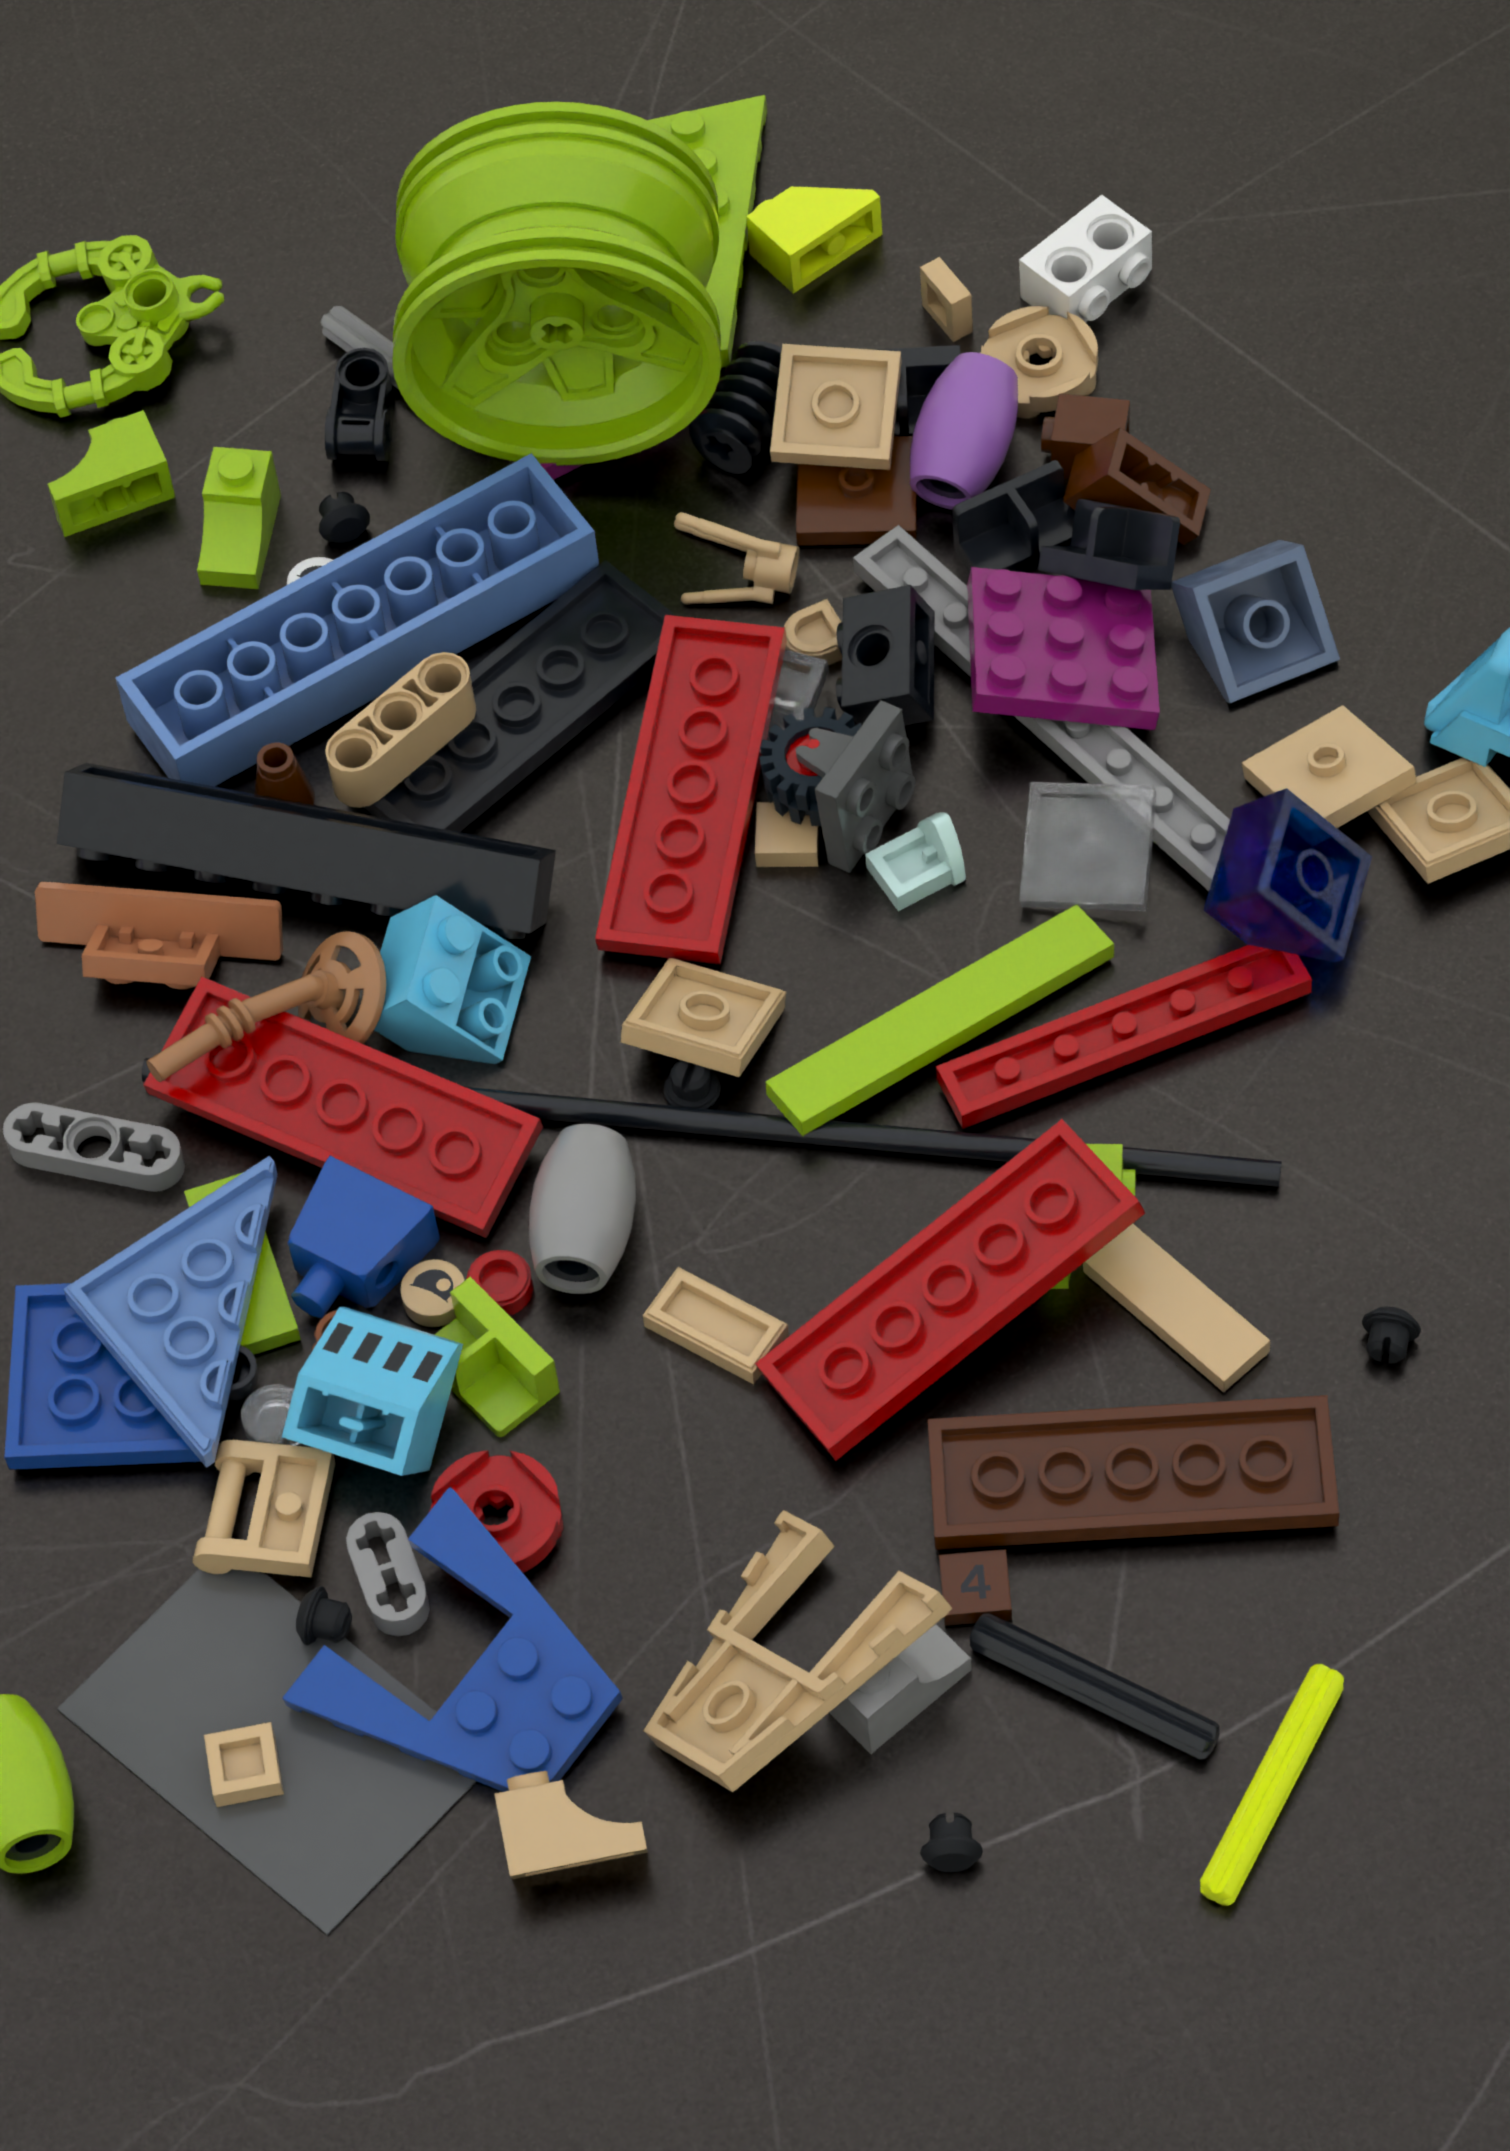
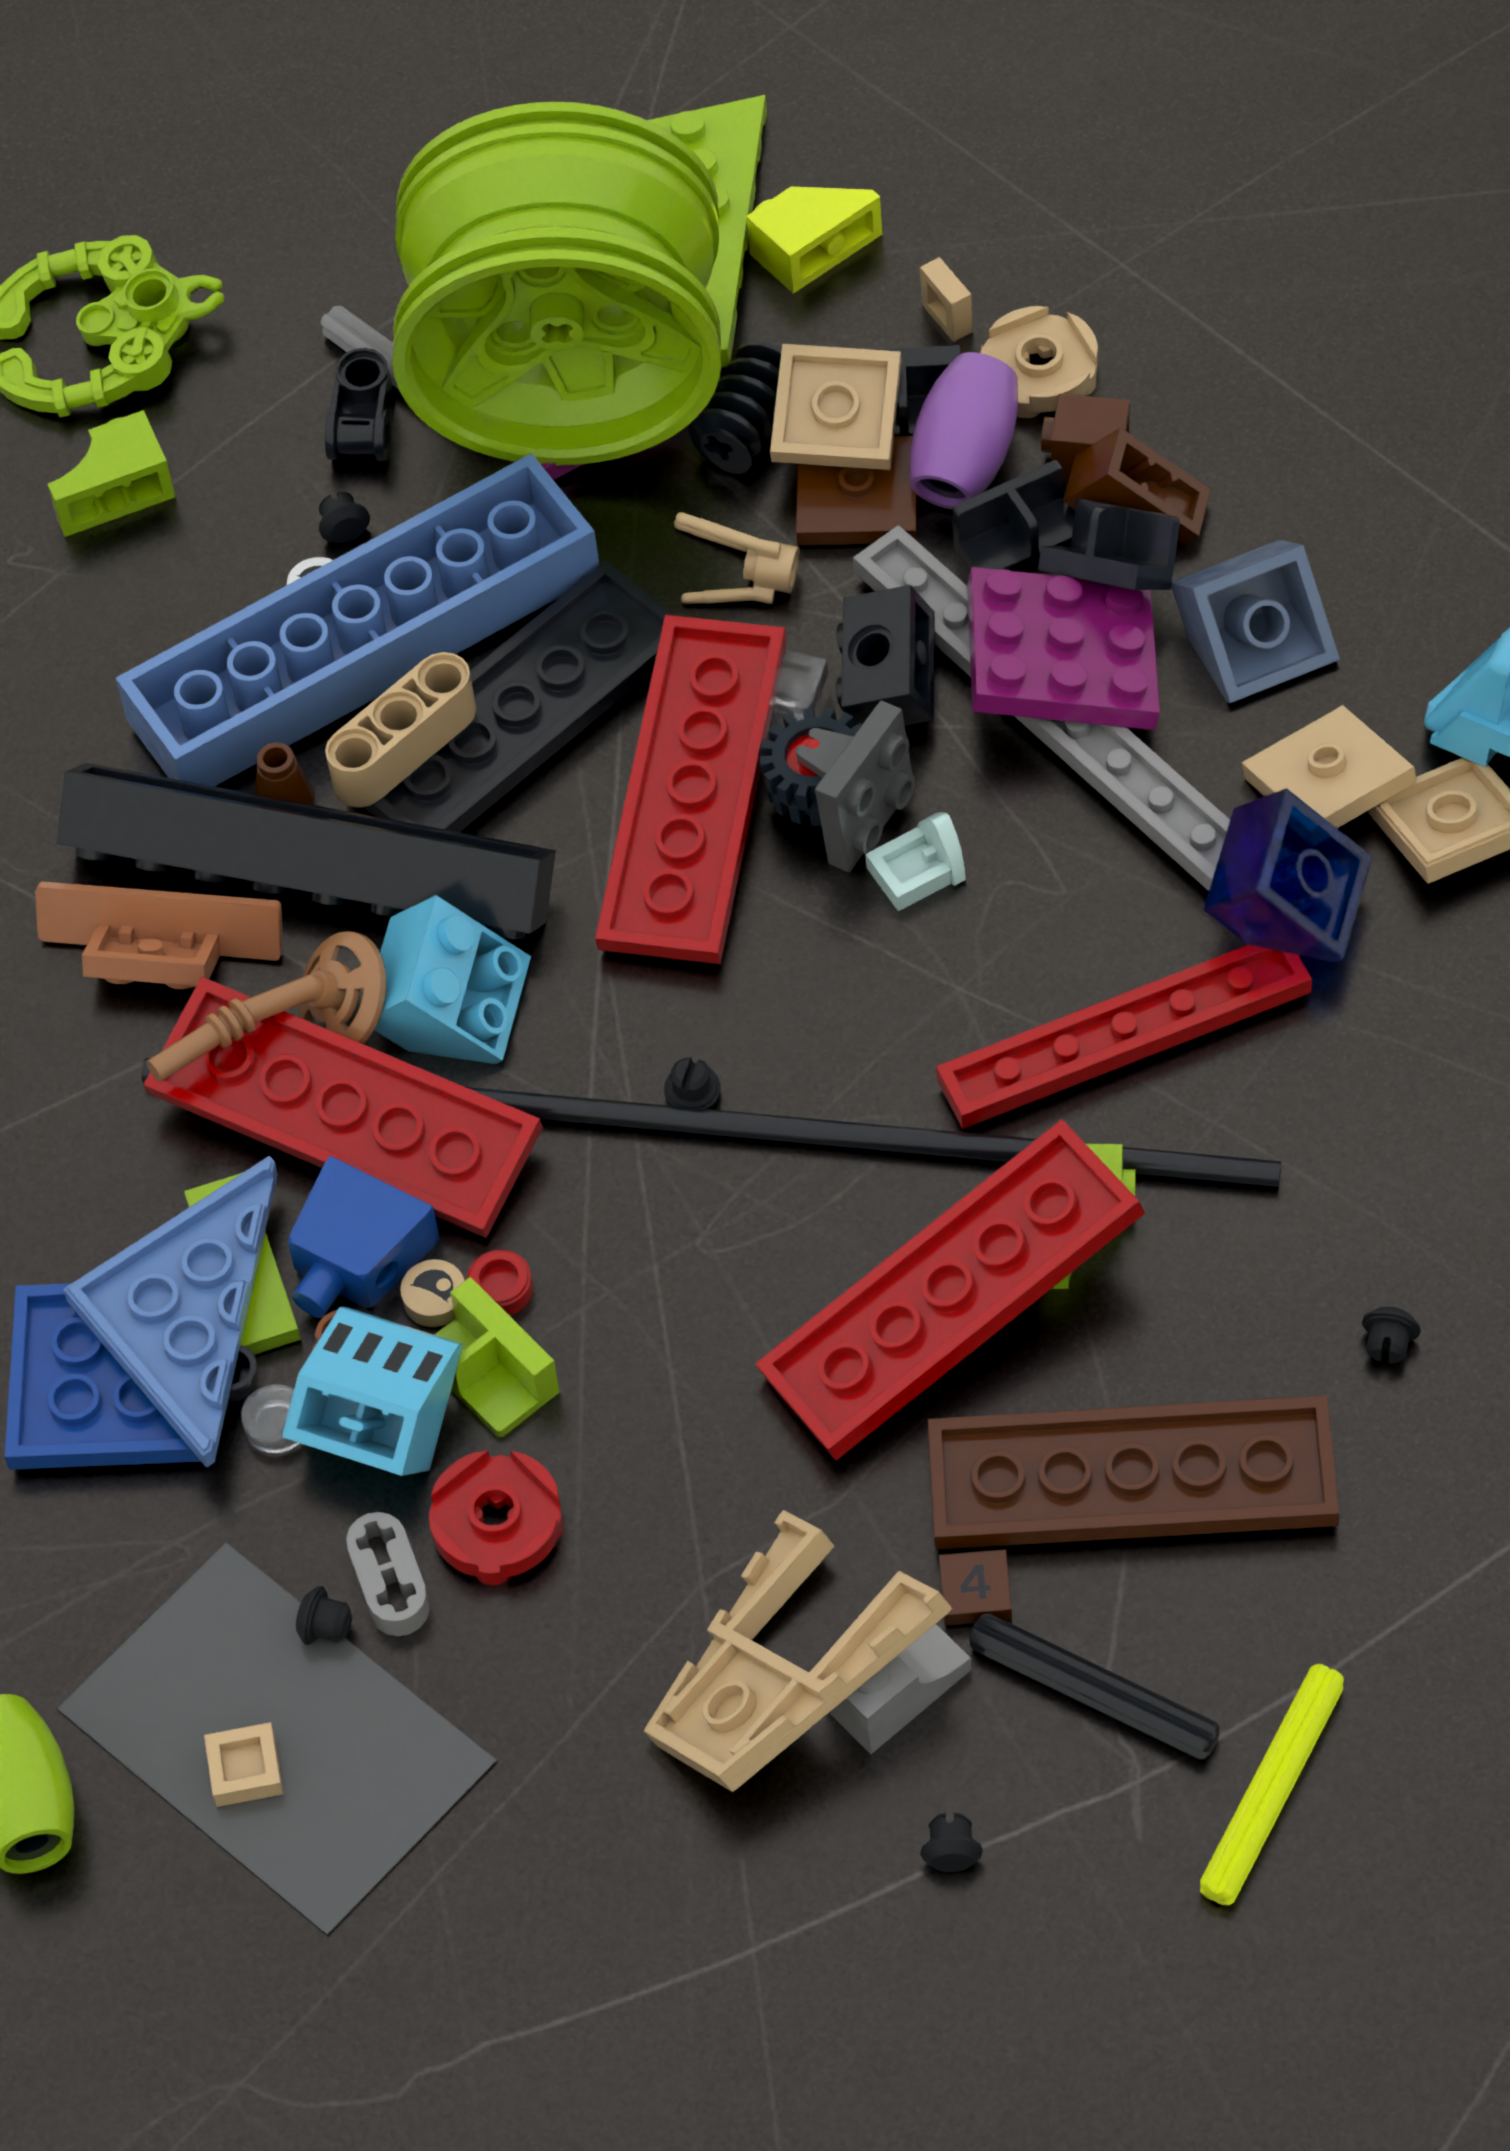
light grey beam [3,1103,185,1192] -> none
tan plate [193,1440,335,1578] -> none
lime arch [197,447,281,589] -> none
blue wing [282,1487,623,1792] -> none
tan arch [494,1771,648,1879] -> none
light grey piece [528,1124,636,1294] -> none
tan plate [621,958,786,1077] -> none
tan tile [643,1267,789,1385] -> none
tan tile [755,802,819,867] -> none
lime tile [765,904,1114,1136] -> none
tan tile [784,599,842,669] -> none
white brick [1019,195,1152,322] -> none
clear plate [1019,782,1157,911] -> none
tan tile [1083,1224,1270,1392] -> none

